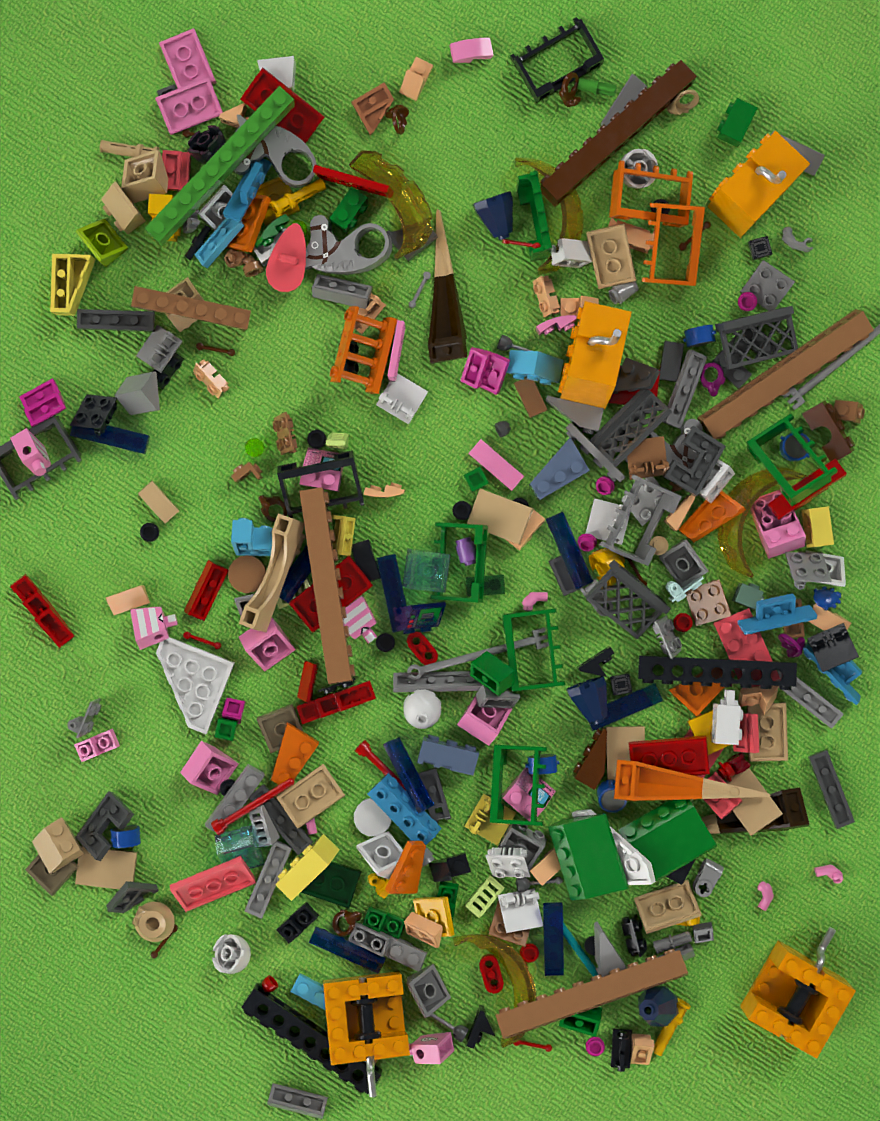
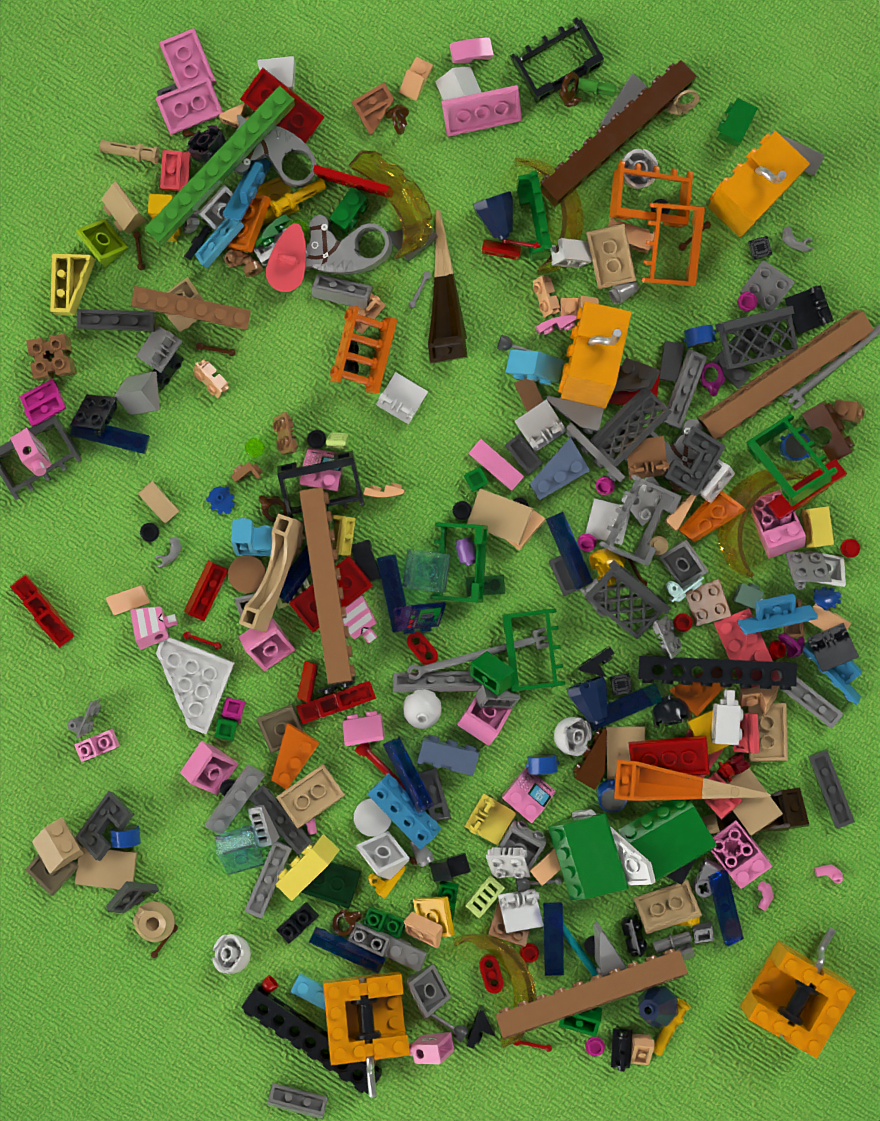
tan slope [121,150,168,203] -> none
coral plate [170,856,256,912] -> none
red piece [211,778,295,836] -> none
black plate [376,633,395,652] -> none
orange wing [385,841,426,894] -> none
bright pink tile [387,320,406,381] -> none
dark pink slope [460,347,510,395] -> none
green hinge [490,745,547,826] -> none
dark grey hinge [495,421,511,438] -> none
bright pink arm [522,592,548,611] -> none
none -> medium nougat brick [26,334,76,381]
none -> reddish brown hinge [133,231,145,270]
none -> light grey piece [154,537,182,567]
none -> blue piece [206,487,235,514]
none -> bright pink slope [343,710,385,746]
none -> white slope [435,66,482,101]
none -> bright pink tile [441,85,522,137]
none -> red slope [482,239,521,260]
none -> dark grey tile [504,433,543,475]
none -> white hinge [515,400,567,452]
none -> white cylinder [554,717,592,756]
none -> black cylinder [652,695,692,728]
none -> clear blue tile [708,869,744,947]
none -> bright pink slope [711,820,772,889]
none -> red plate [768,640,786,659]
none -> black hinge [784,285,834,334]
none -> red plate [840,539,860,558]

